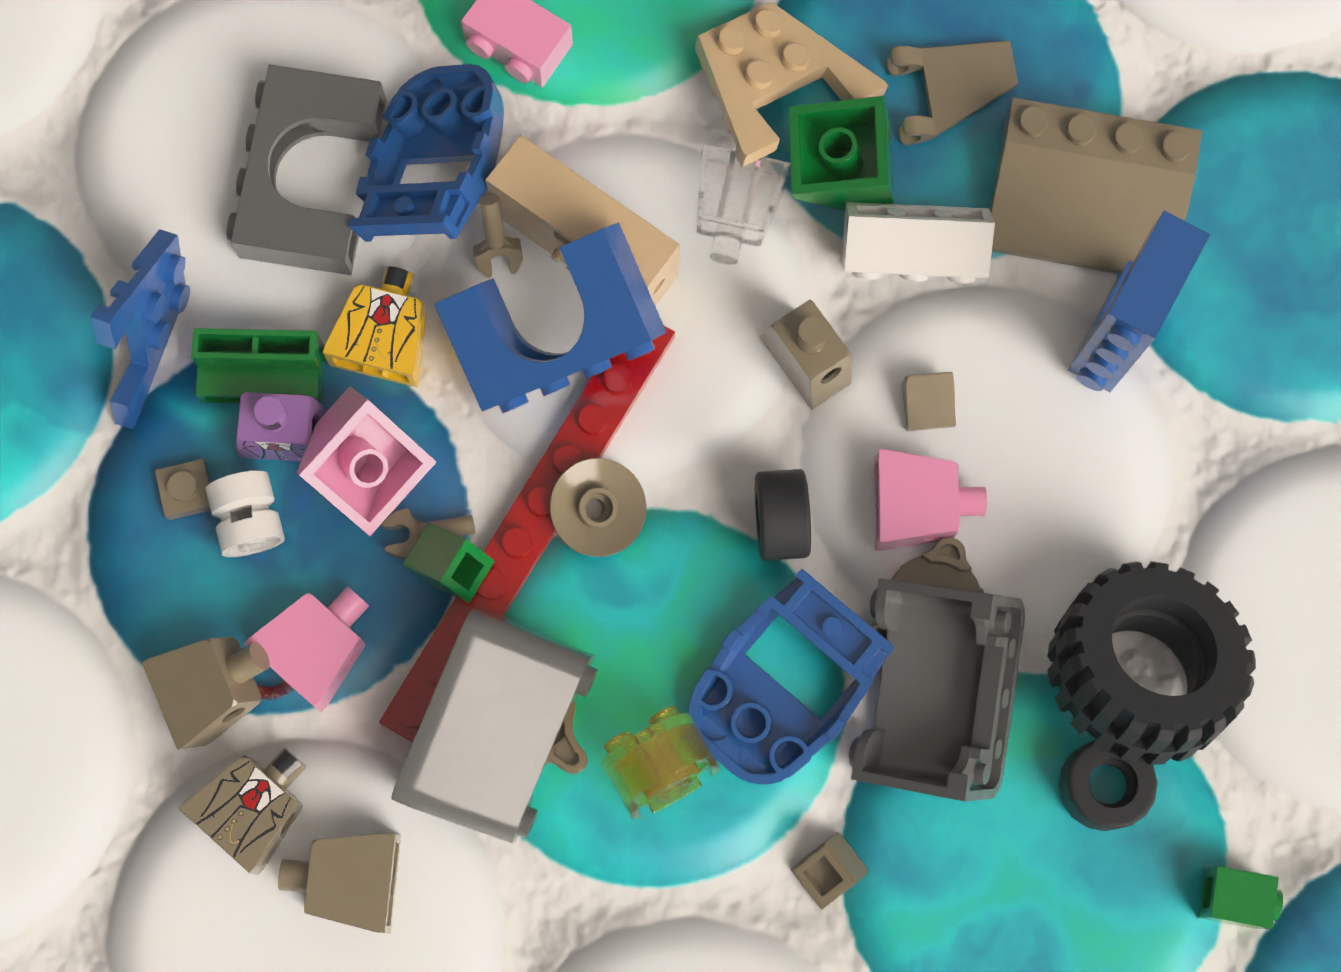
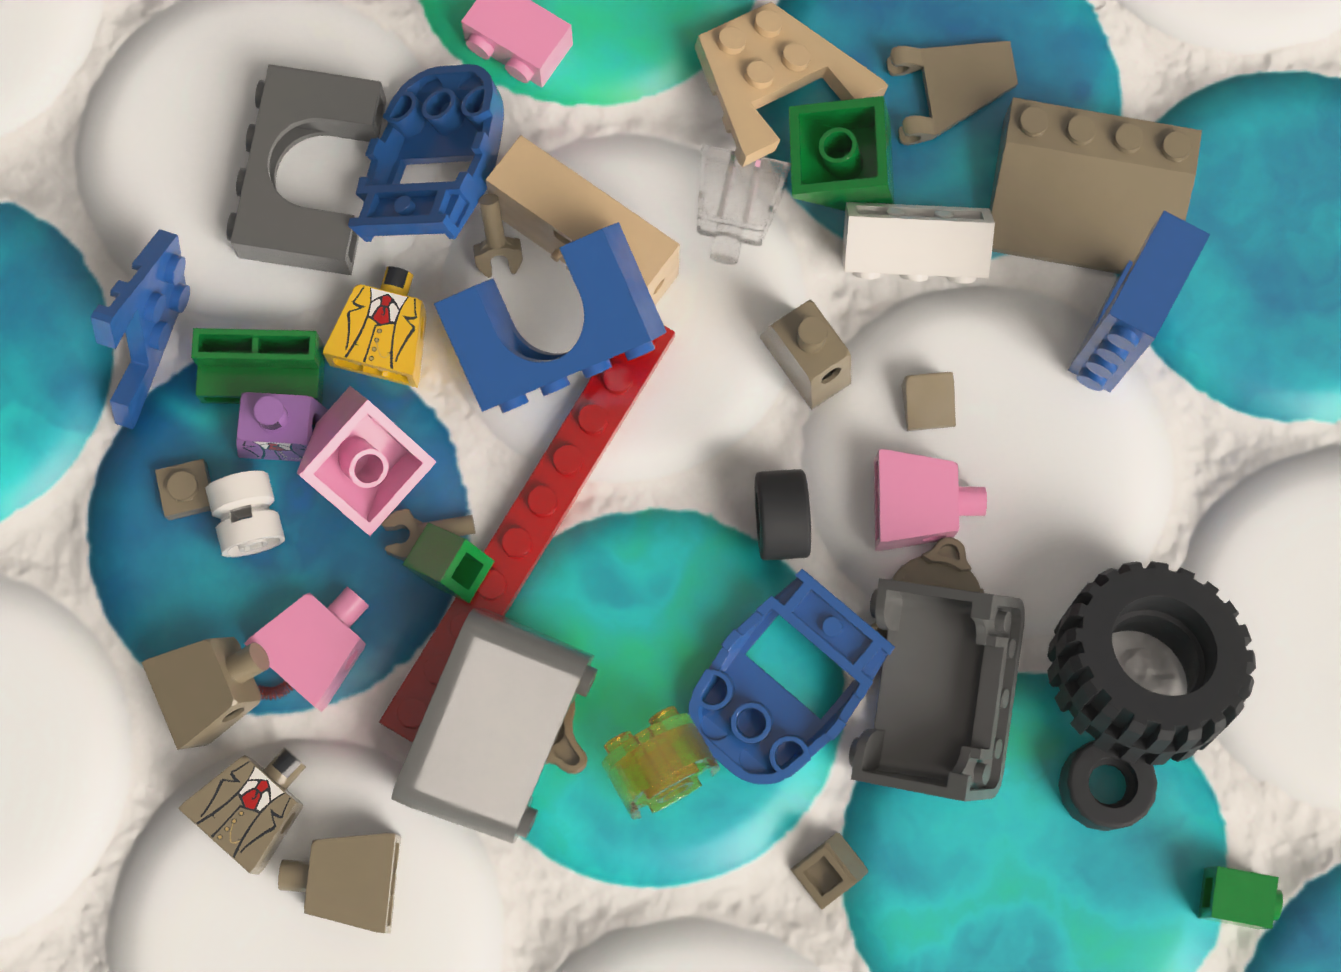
dark tan dish [549,458,647,557] -> none

